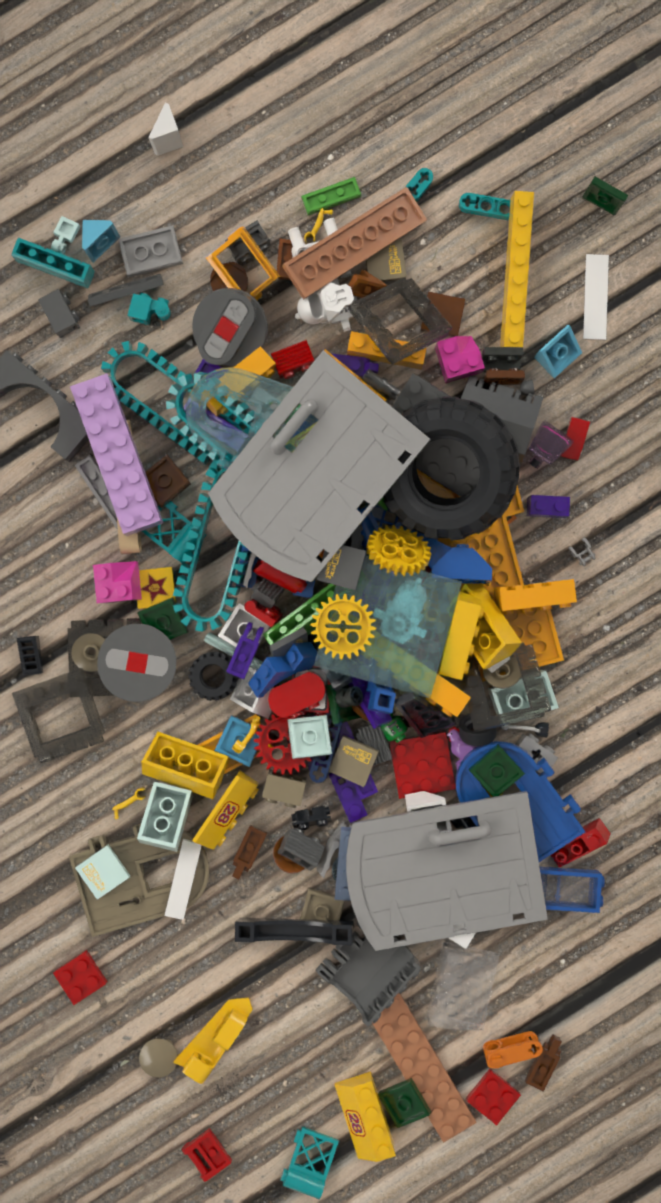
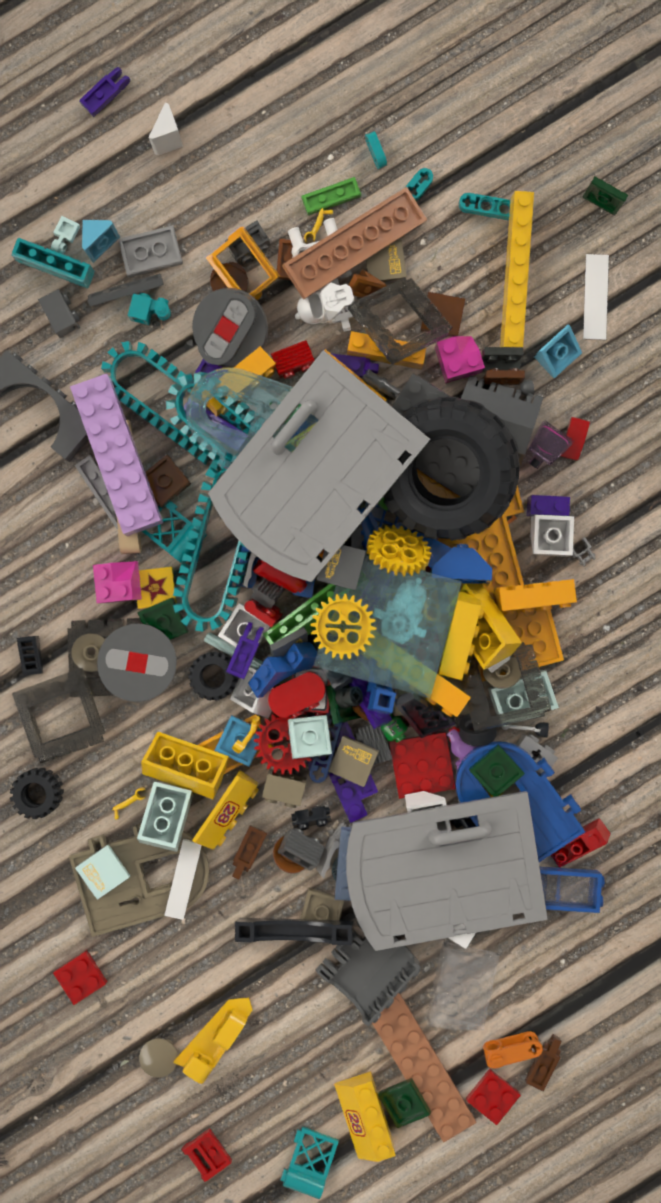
none -> black tyre [10,768,64,819]
none -> dark purple hinge [79,67,131,117]
none -> teal beam [365,131,387,169]
none -> white slope [530,515,574,557]

